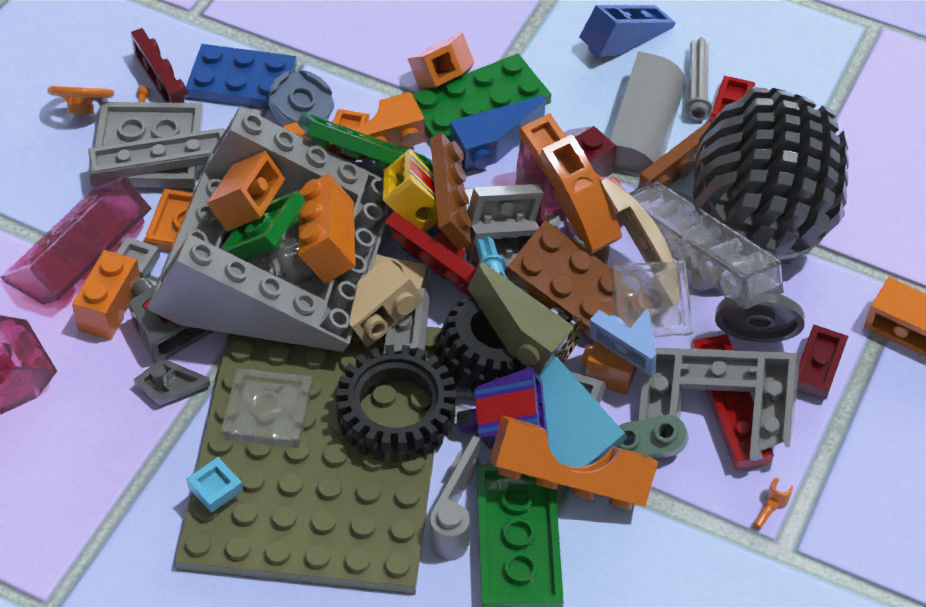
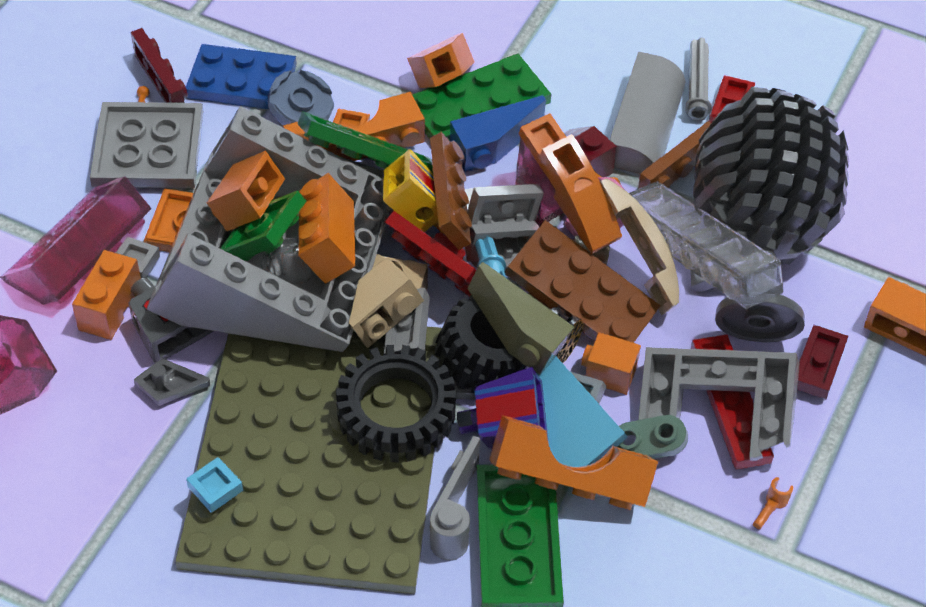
orange piece [47,85,115,114] -> none
light grey tile [88,128,225,182] -> none
clear plate [221,368,313,448] -> none
blue slope [579,5,676,57] -> none
light blue slope [590,309,656,377] -> none
clear plate [610,260,693,338] -> none

